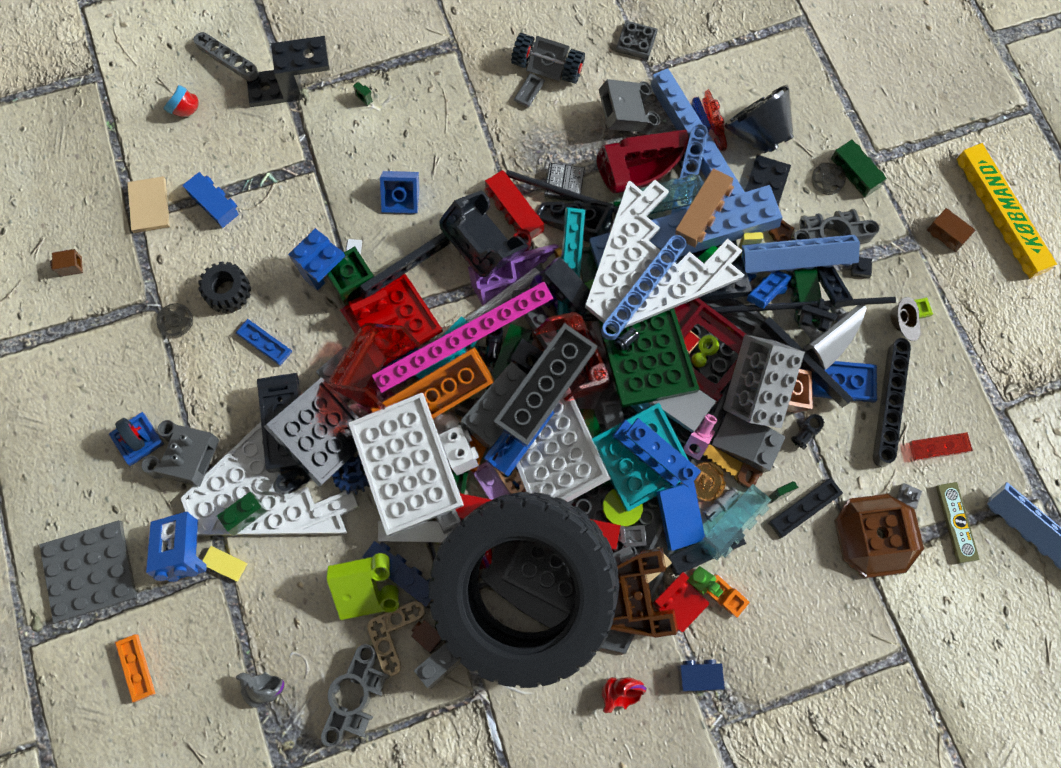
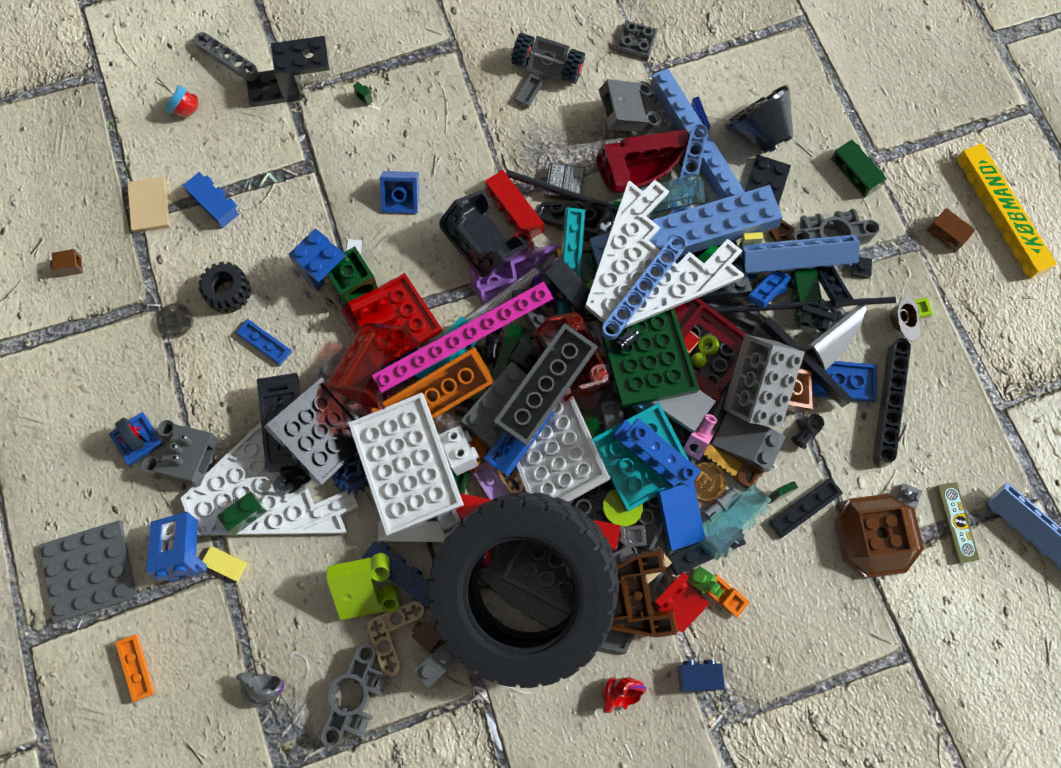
black tile [360,232,450,299] -> none
medium nougat brick [675,168,734,248] -> none
clear red plate [702,89,728,152] -> none
clear smoke wheel [811,163,846,195] -> none
clear red tile [909,432,973,461] -> none

